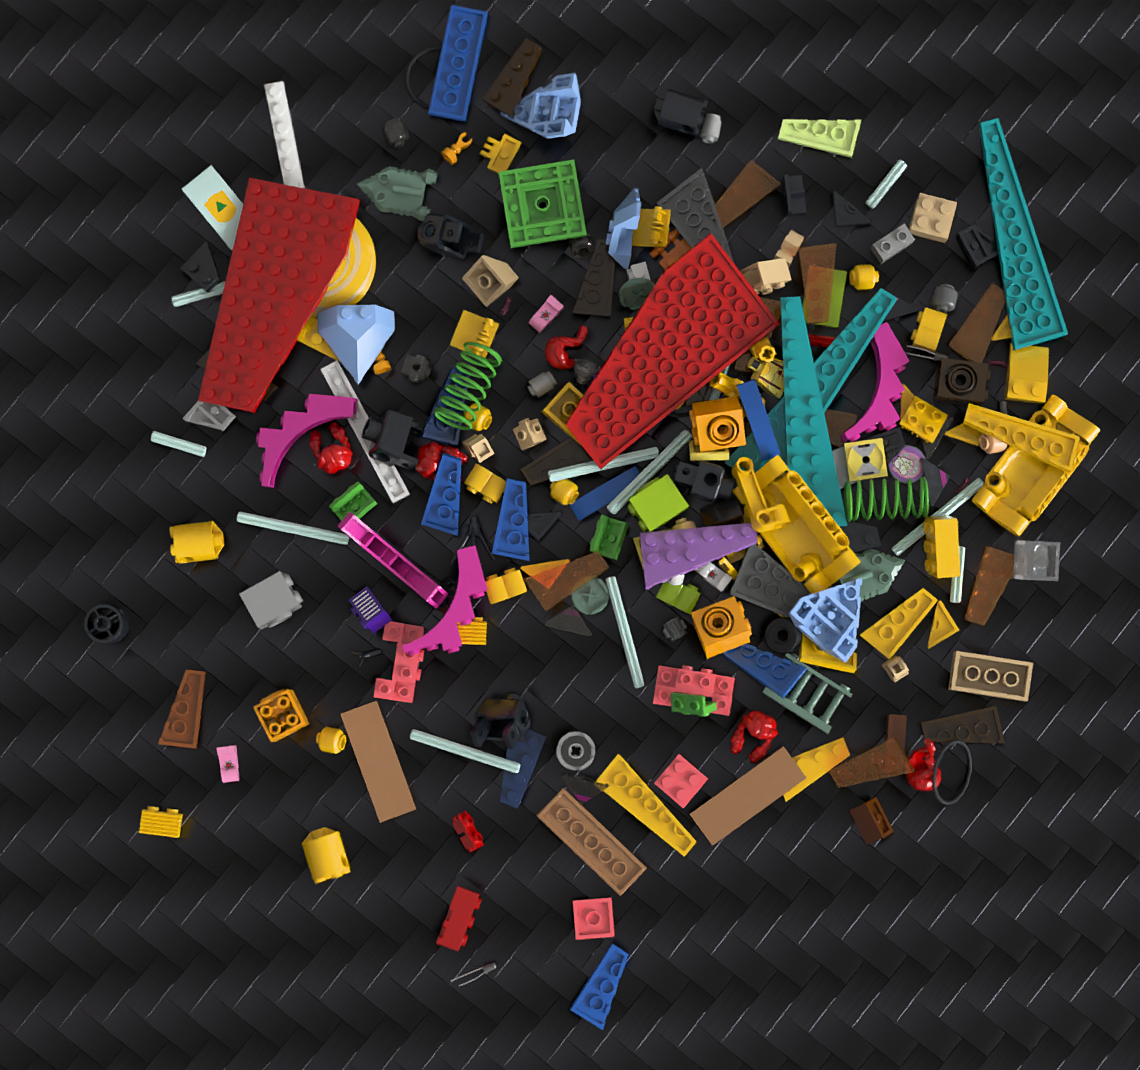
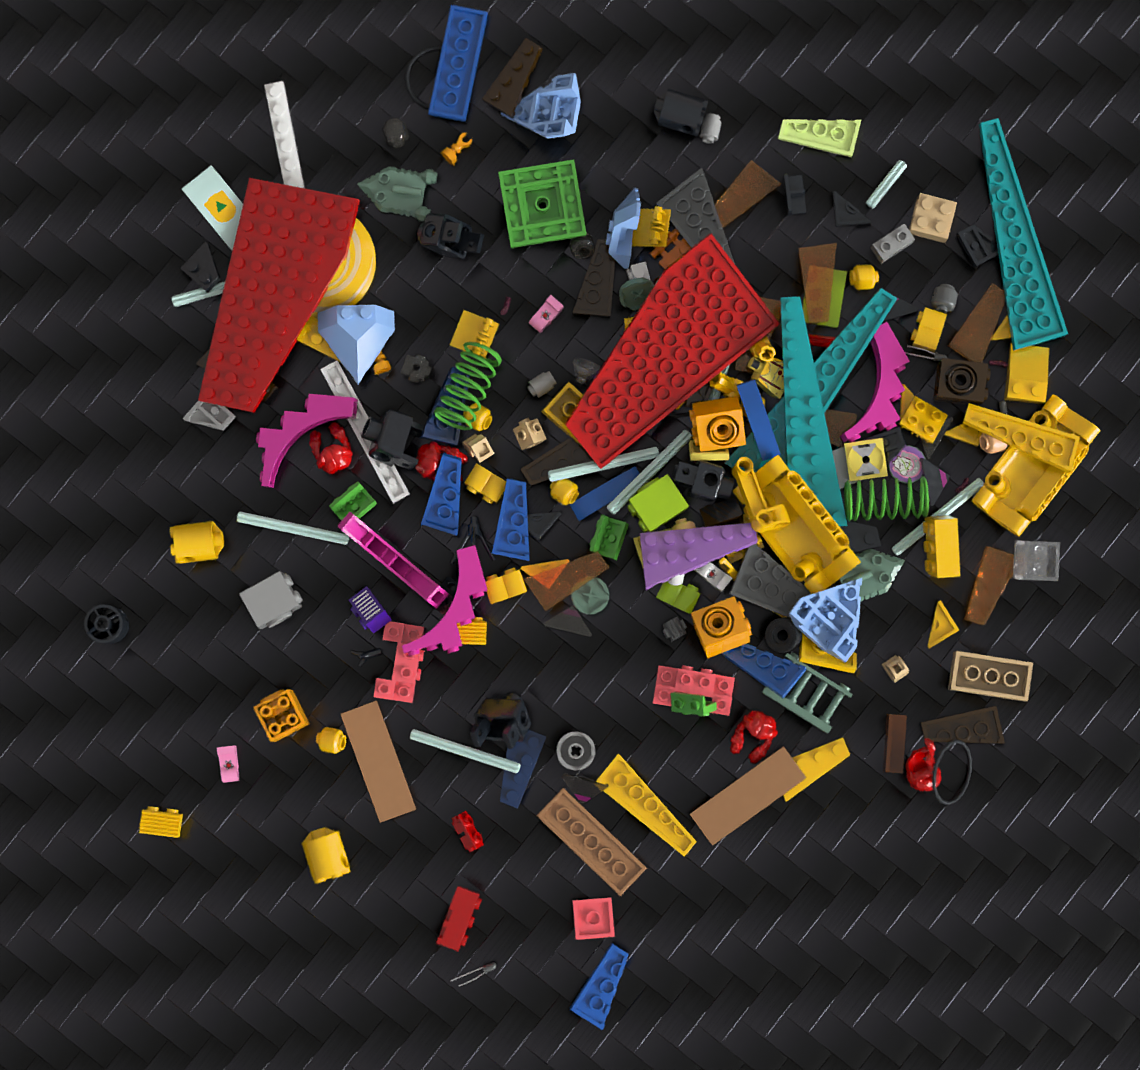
light aqua axle [151,431,207,457] -> none
dark orange wing [158,670,206,748] -> none
tan slope [462,255,519,307] -> none
yellow hinge [480,134,521,174] -> none
red hair [545,325,588,369] -> none
light aqua axle [606,576,644,688] -> none
coral plate [654,754,708,808] -> none
tan piece [740,258,792,295] -> none
tan leg [773,230,804,268] -> none
clear orange wing [829,736,914,788] -> none
reddish brown panel [850,797,894,845] -> none
yellow wing [859,588,938,660] -> none
light aqua axle [950,546,965,603] -> none

